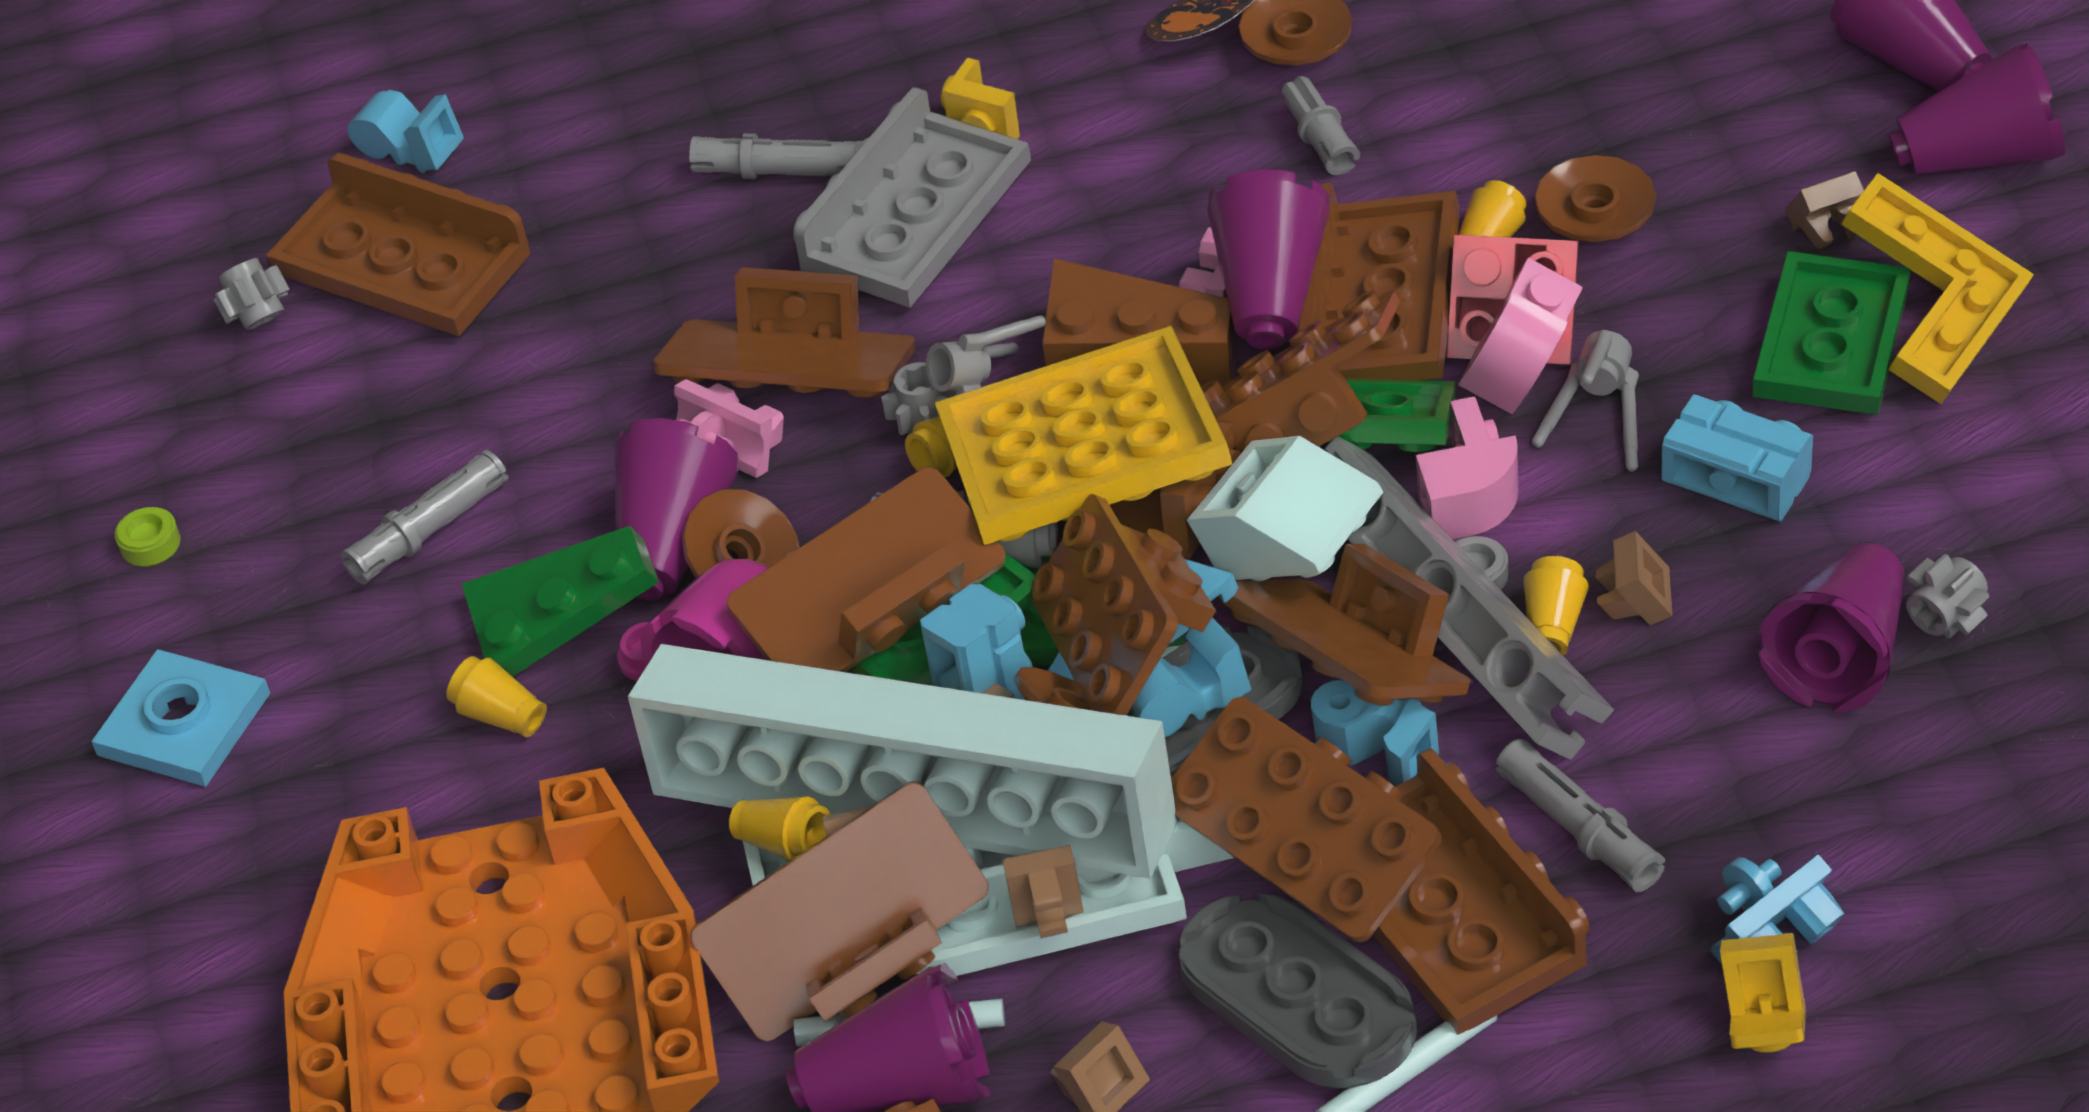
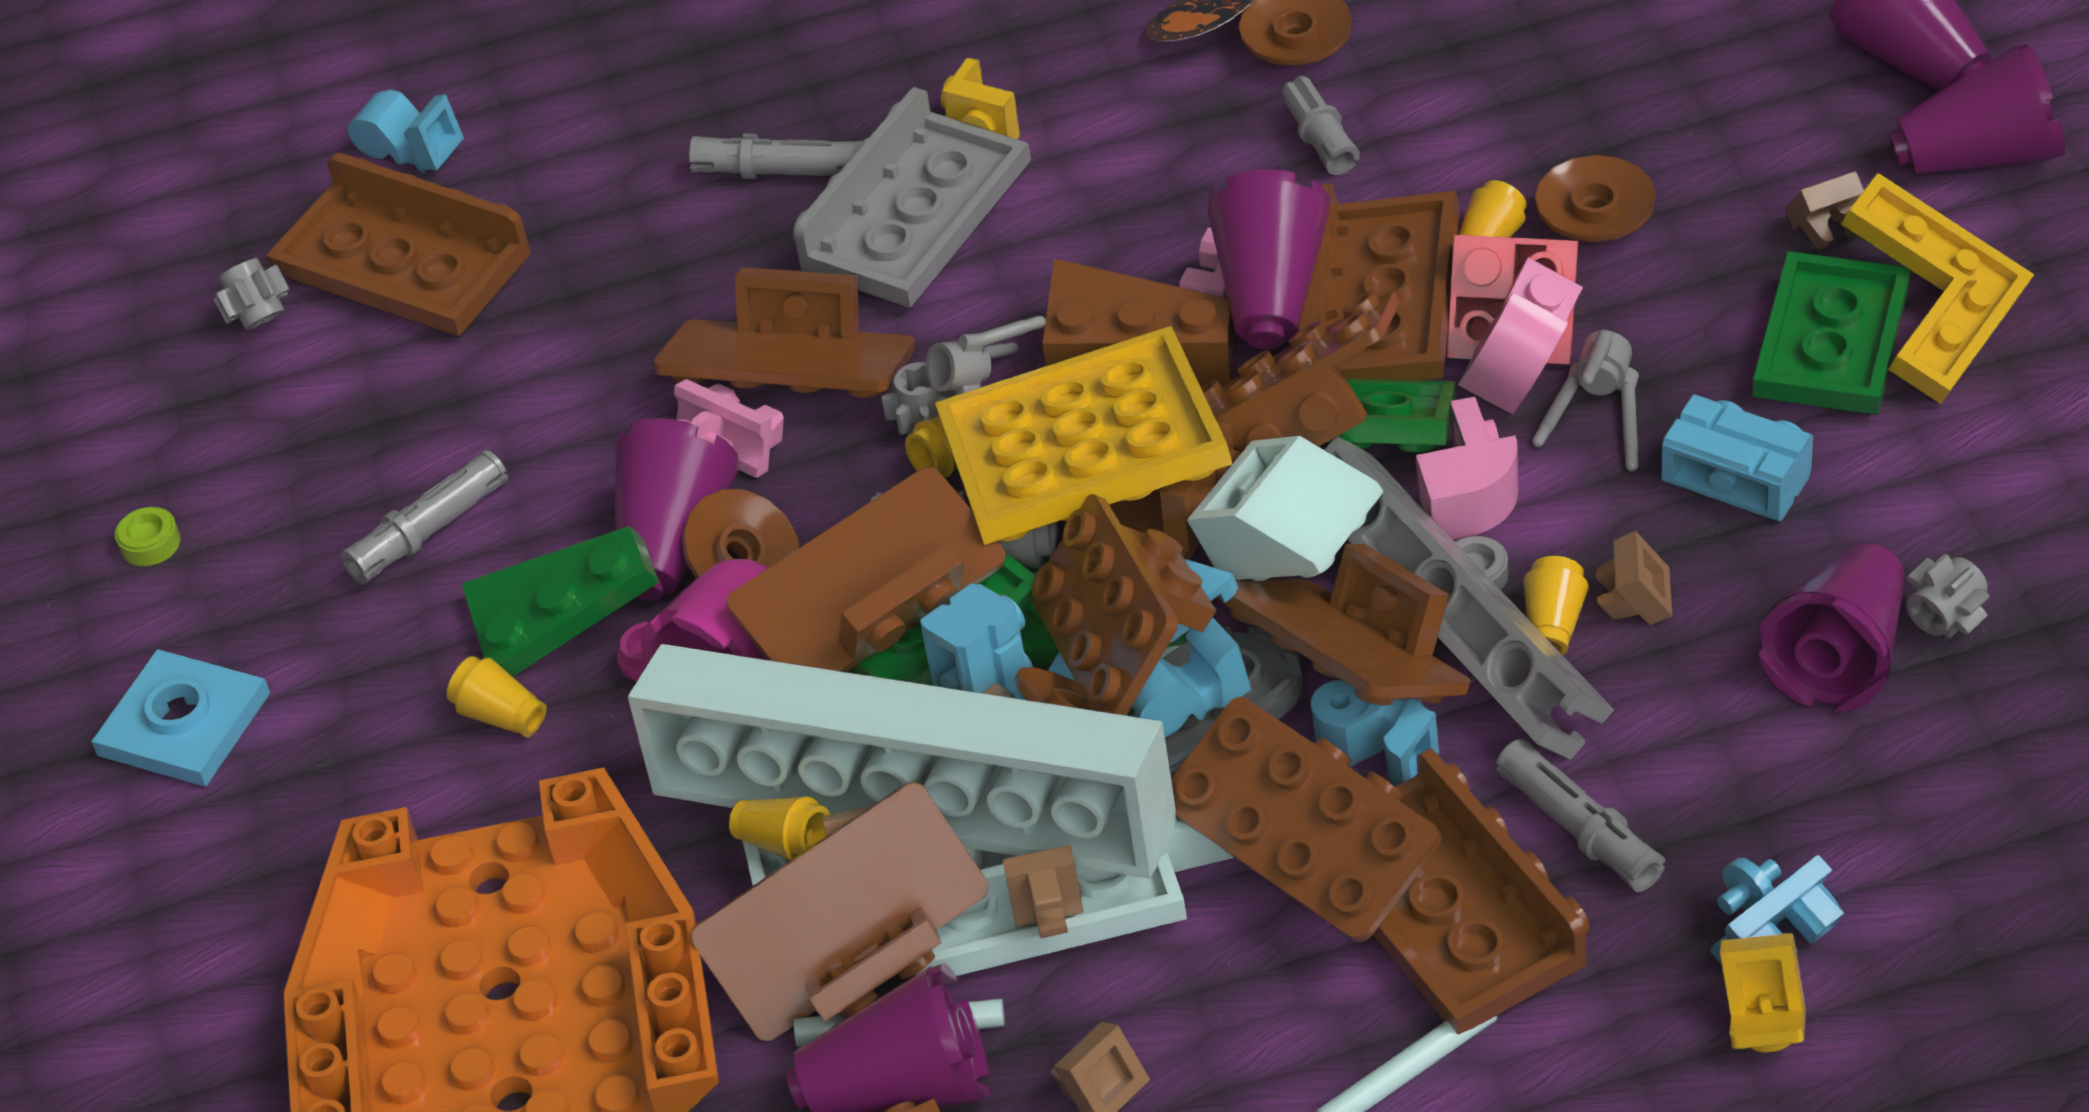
dark grey tile [1179,893,1417,1088] -> none

